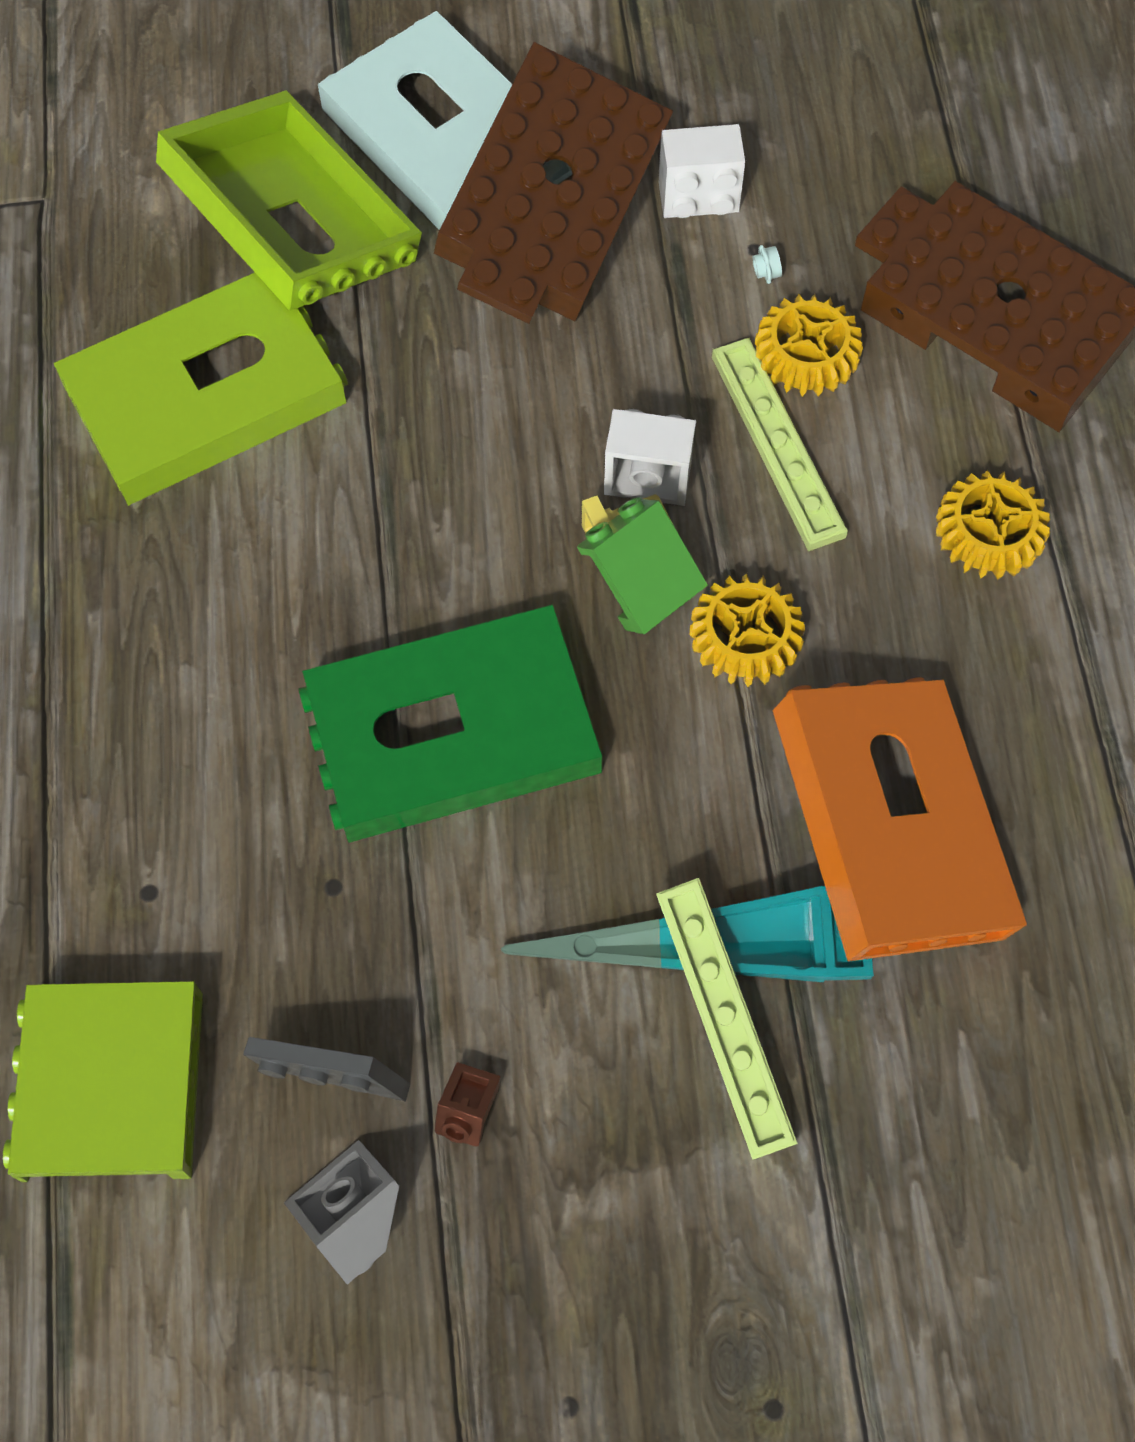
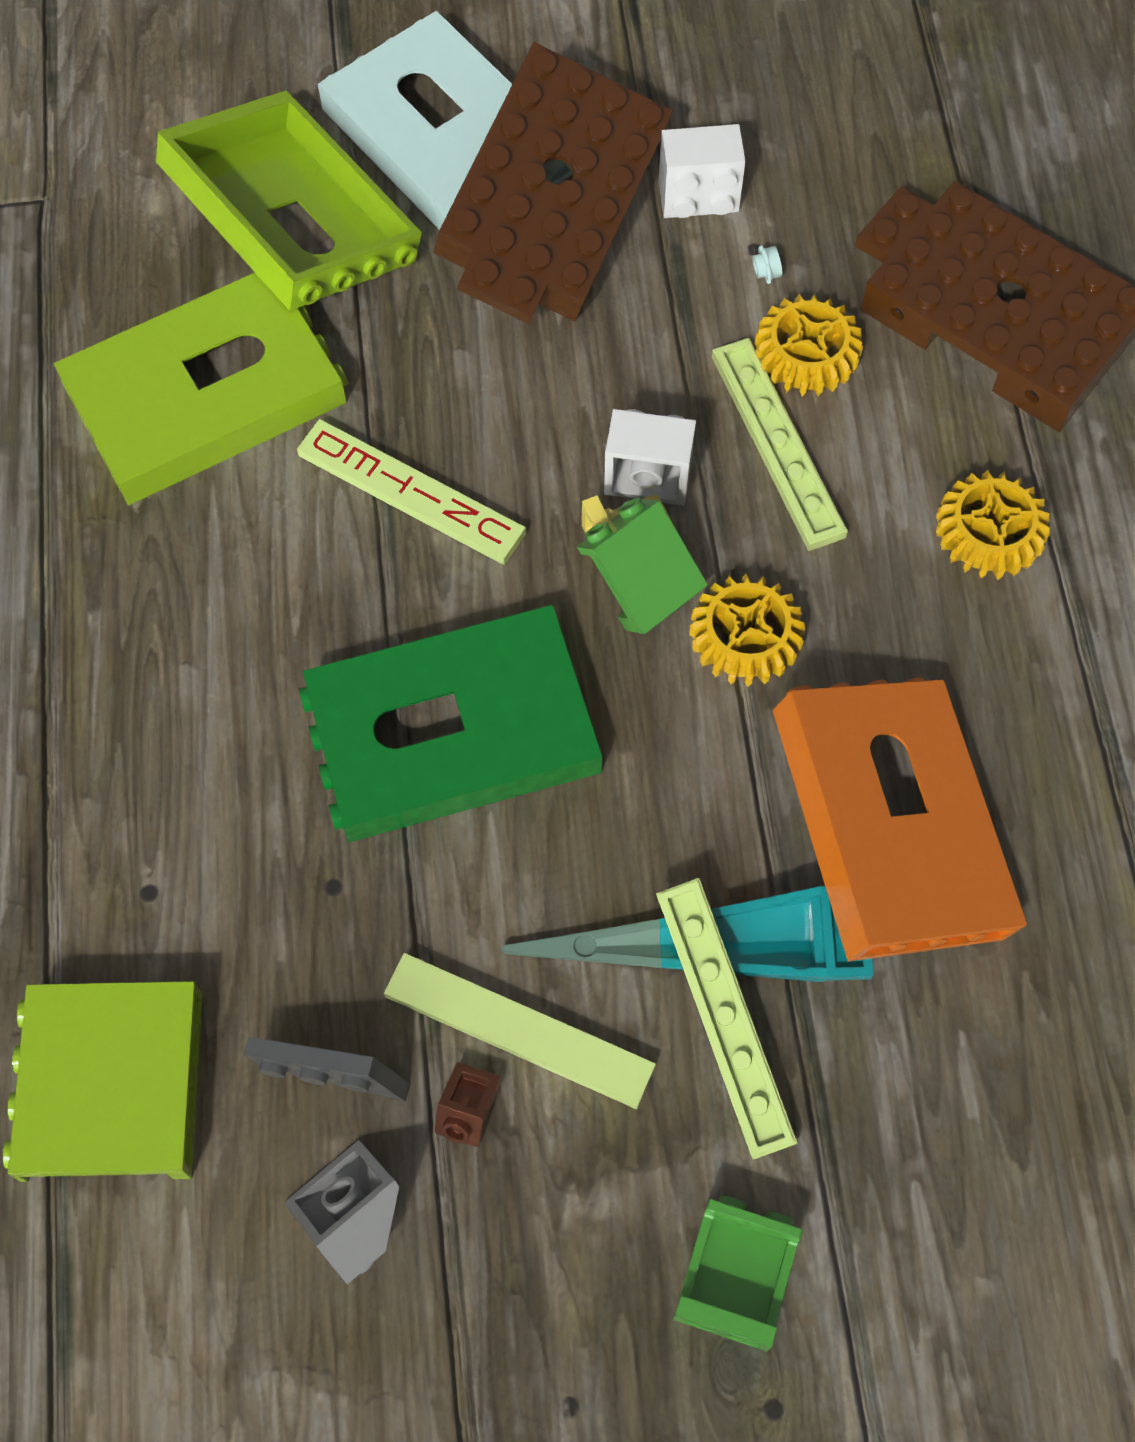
none -> yellowish green tile [297,419,526,566]
none -> yellowish green tile [384,953,656,1109]
none -> bright green panel [673,1195,803,1352]

